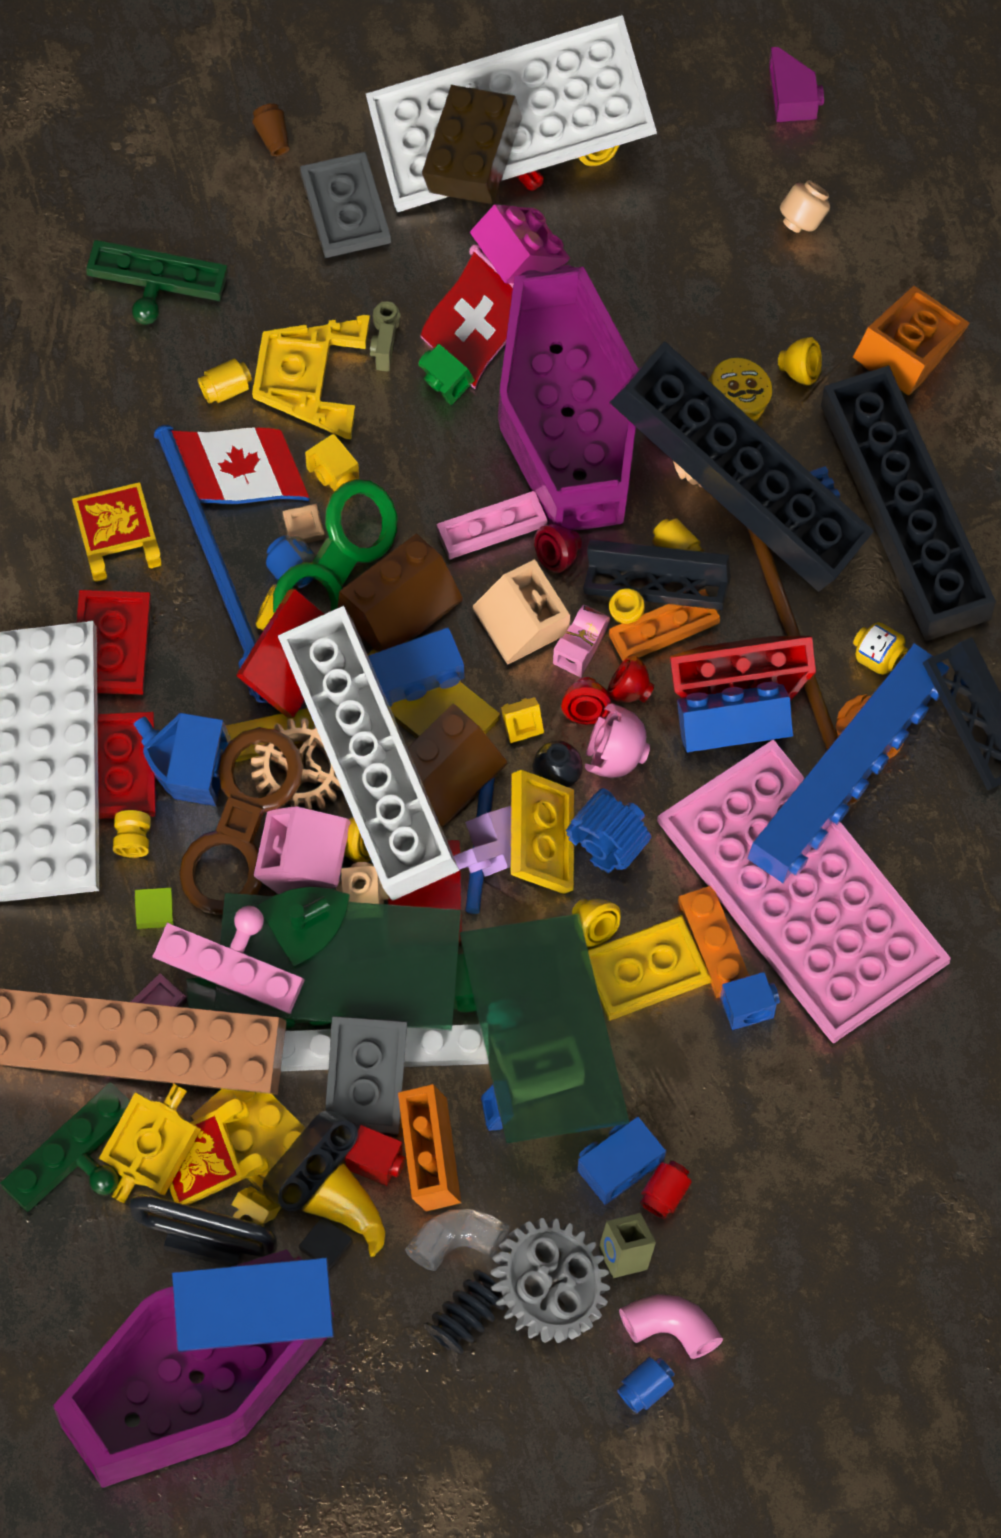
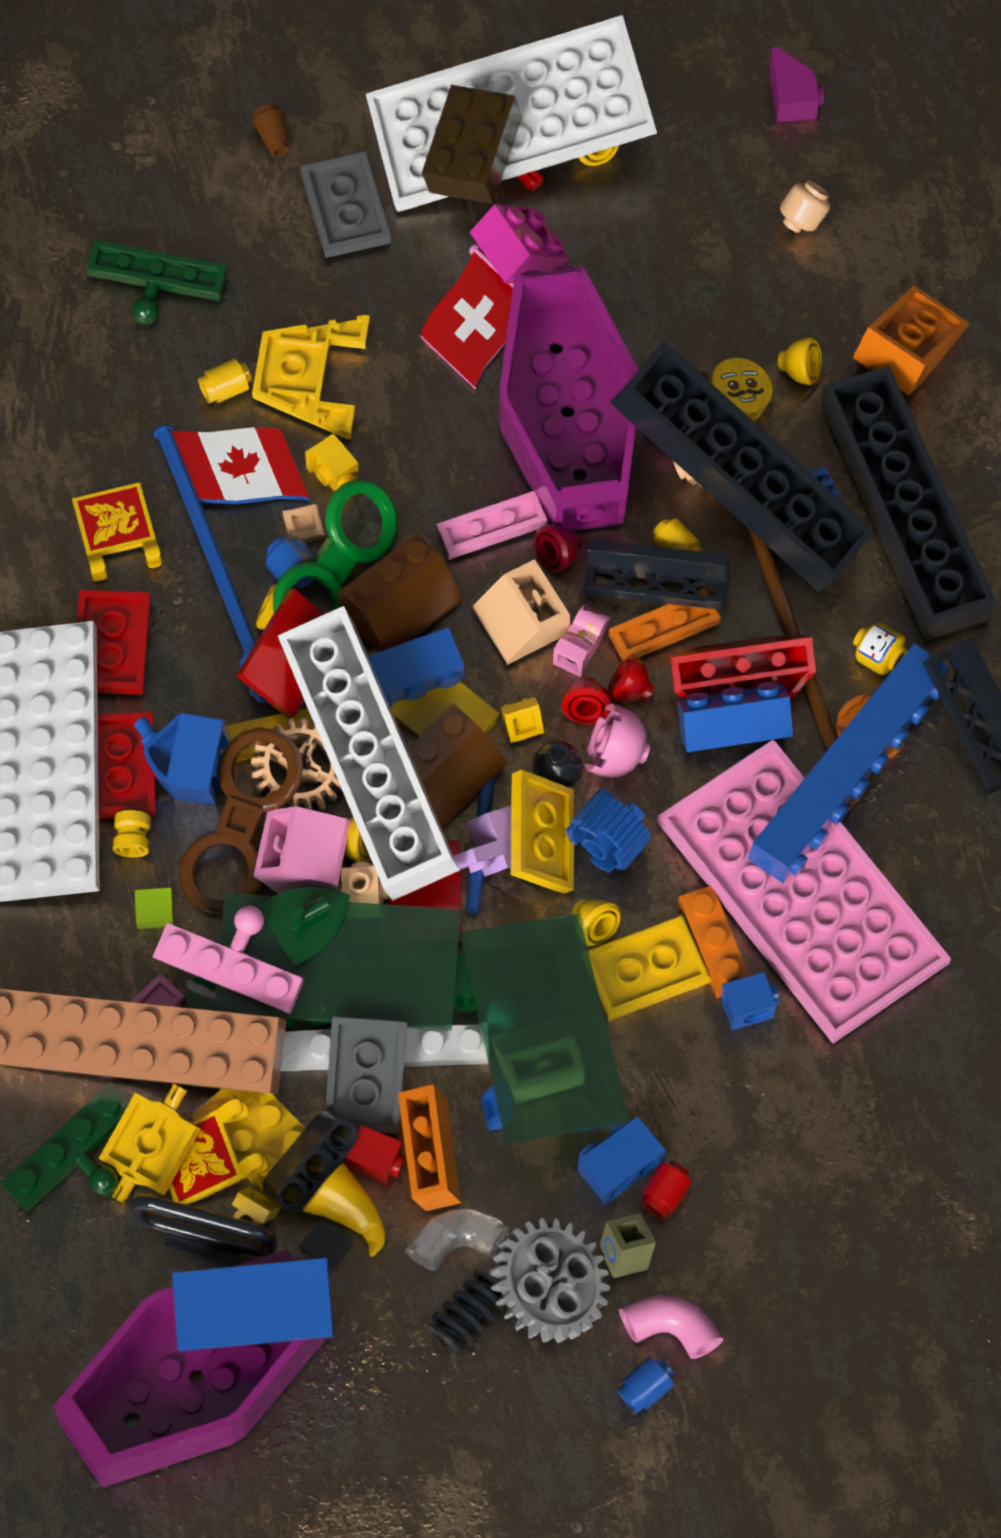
olive plate [370,301,401,372] -> none
green brick [418,344,475,406] -> none
yellow plate [609,589,645,624] -> none

